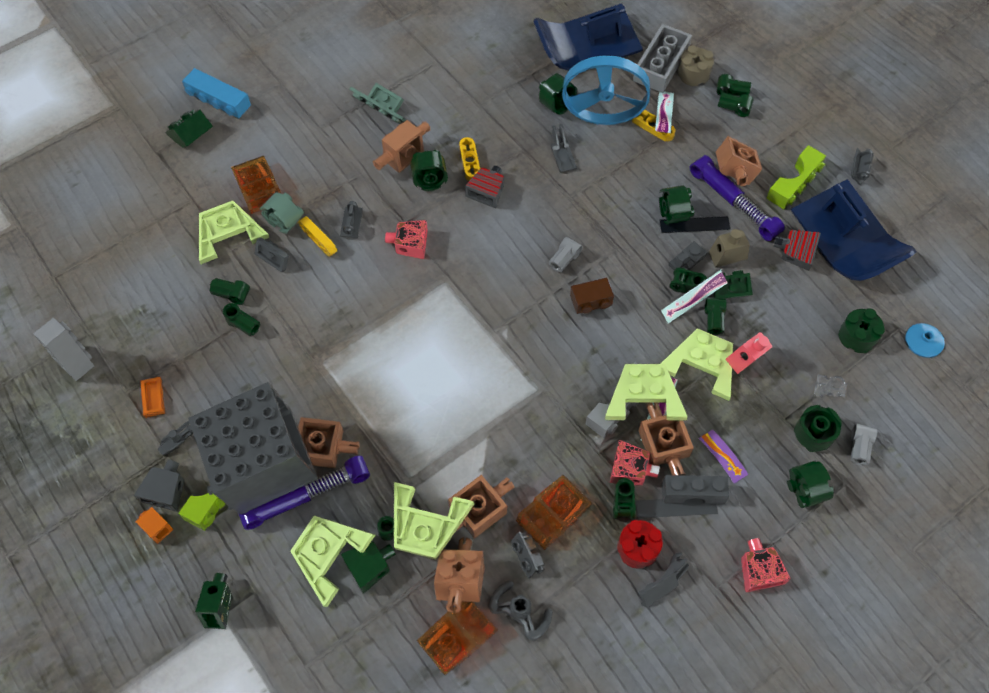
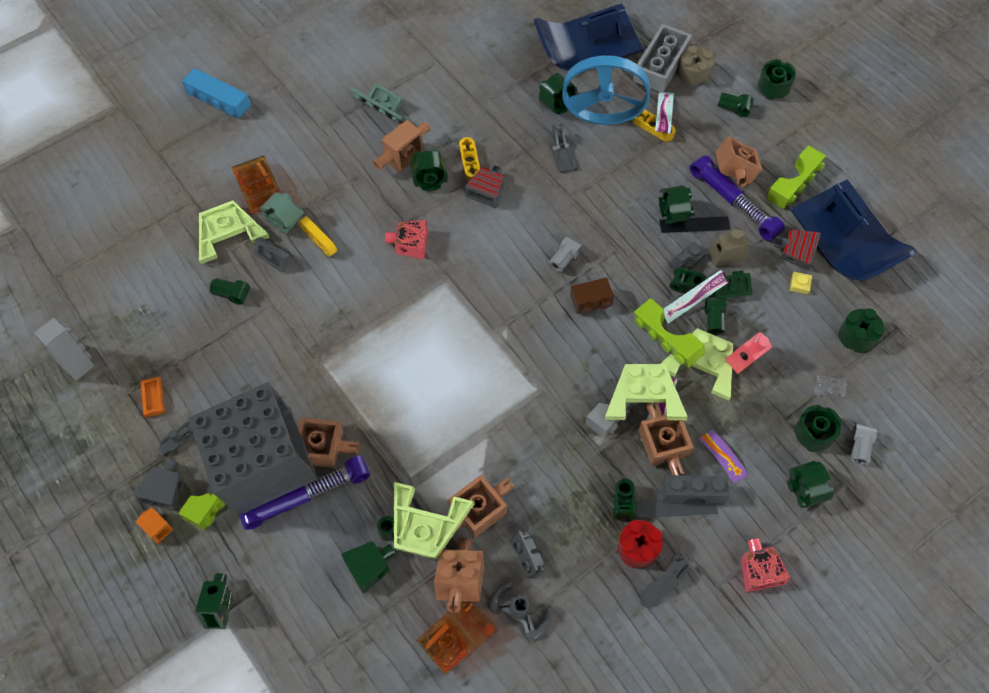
dark green slope [165,109,213,148] -> none
dark green piece [223,303,261,337] -> none
yellowish green wing [290,516,375,607] -> none
dark grey hinge [340,201,363,238] -> none
clear orange slope [516,475,592,550] -> none
torso [609,440,660,486] -> none
dark green piece [716,74,752,96] -> none
dark grey hinge [851,148,874,185] -> none
dark azure dish [905,323,945,358] -> none
none -> lime arch [634,298,705,368]
none -> dark green brick [758,59,796,100]
none -> light yellow plate [789,272,812,295]

